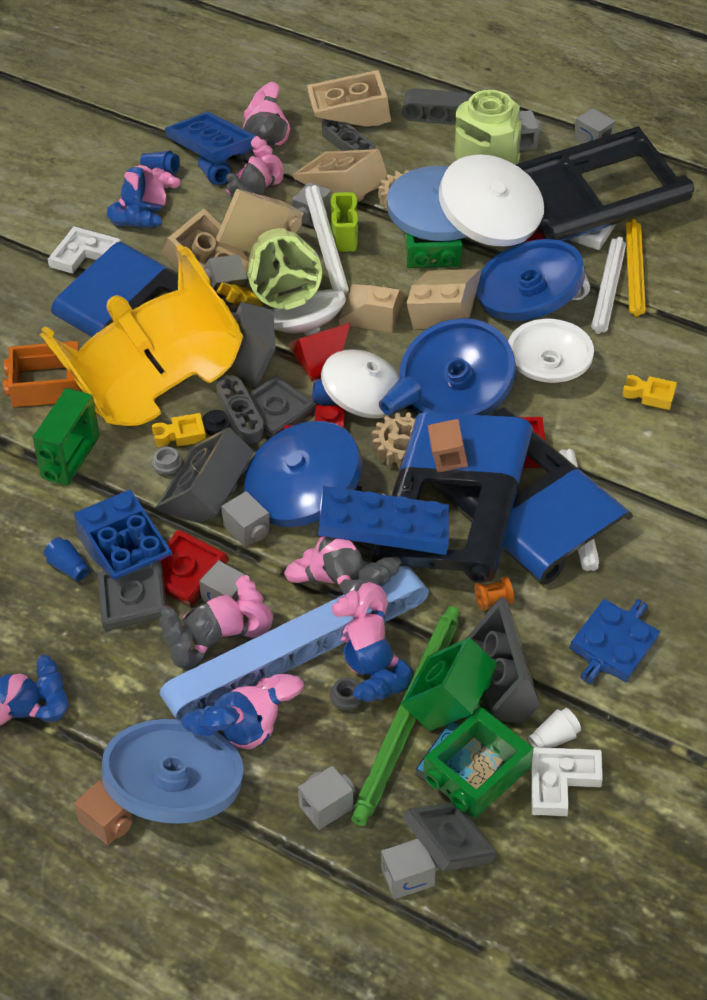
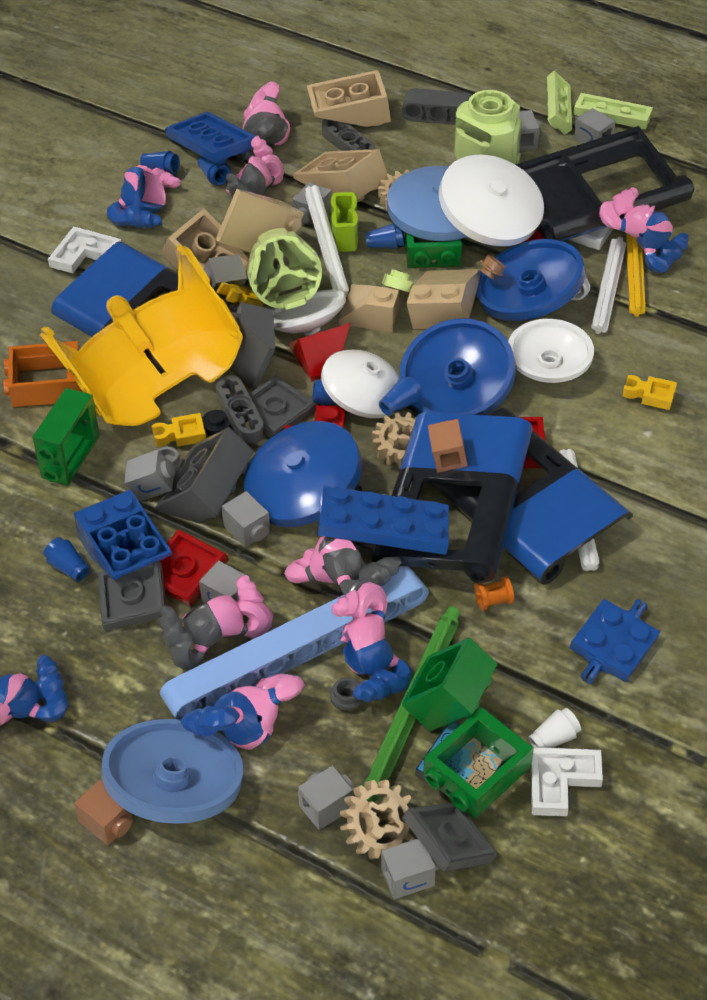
dark grey slope [467,597,540,724] -> none
none -> light grey brick [124,450,175,501]
none -> tan gear [340,780,414,859]
none -> blue cone [365,223,405,249]
none -> yellowish green plate [382,269,413,292]
none -> medium nougat plate [480,255,506,279]
none -> yellowish green plate [547,70,572,135]
none -> yellowish green plate [574,93,653,130]
none -> hair [599,187,689,273]

